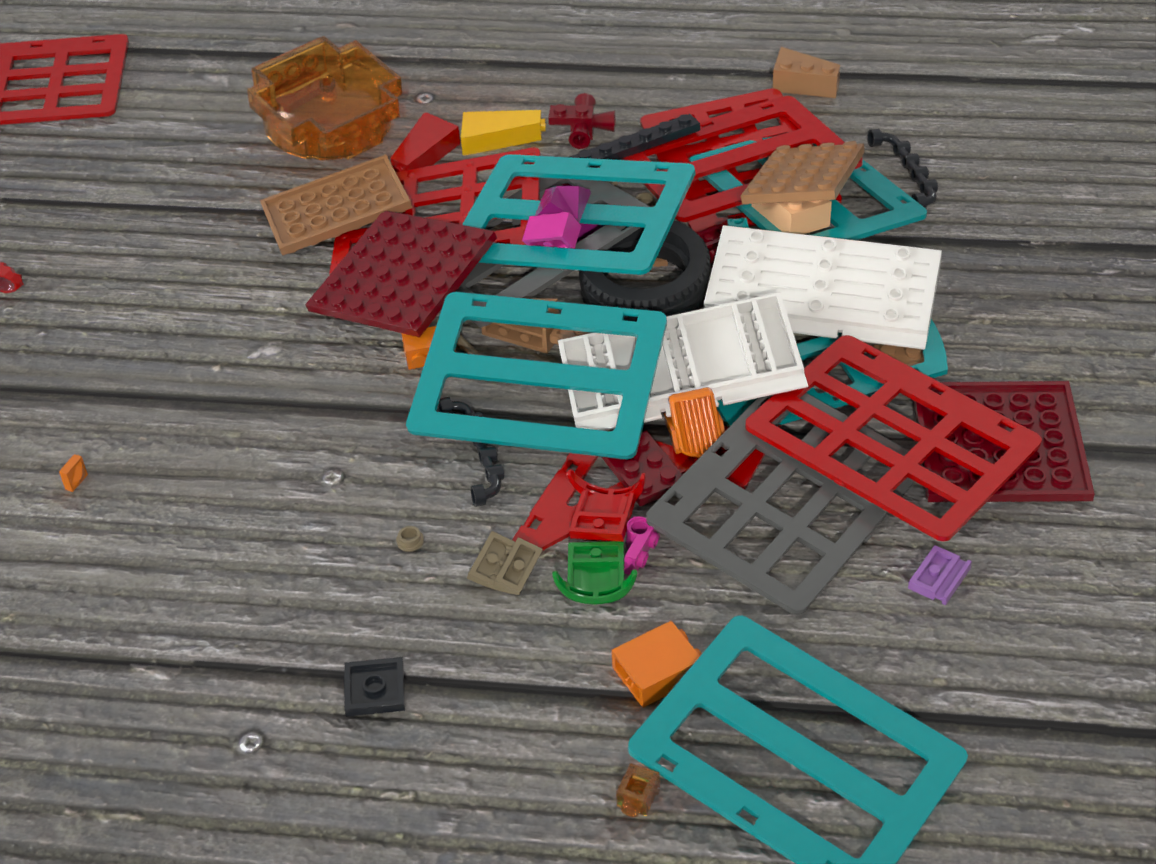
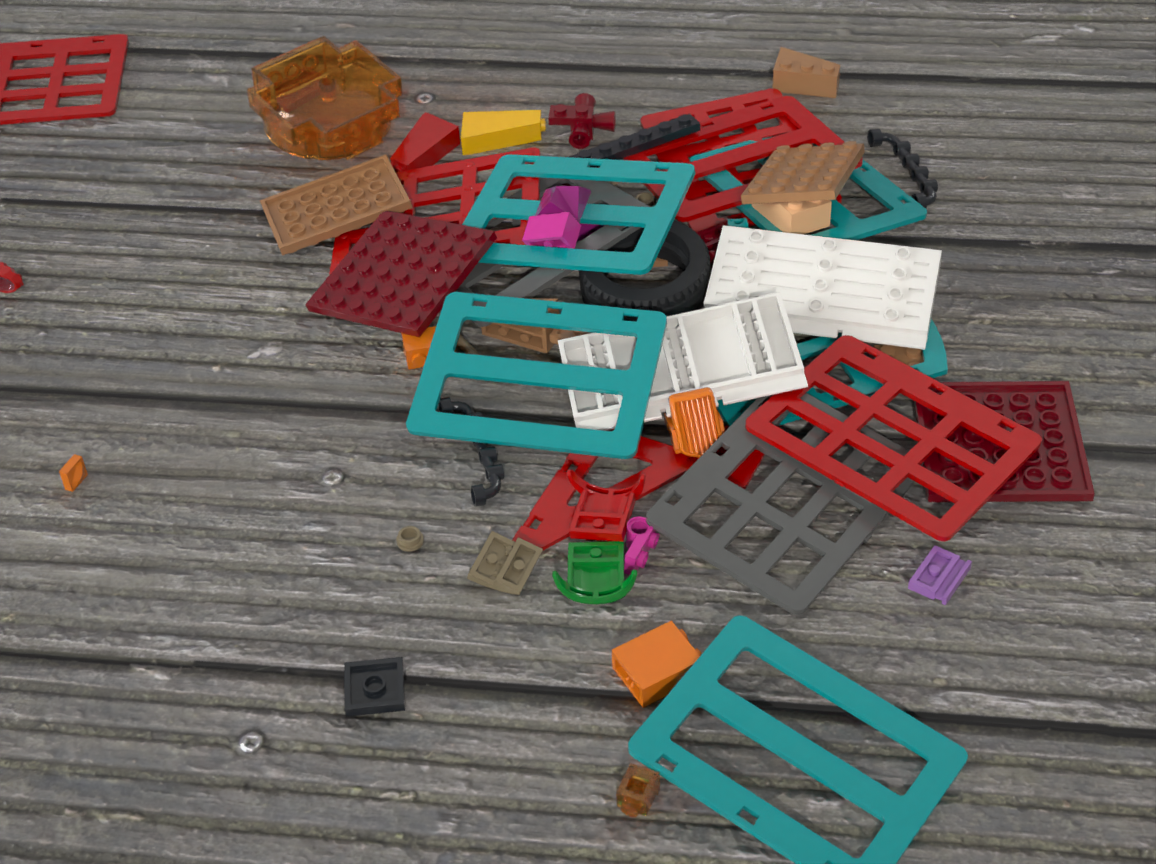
dark red plate [601,431,682,507] -> none

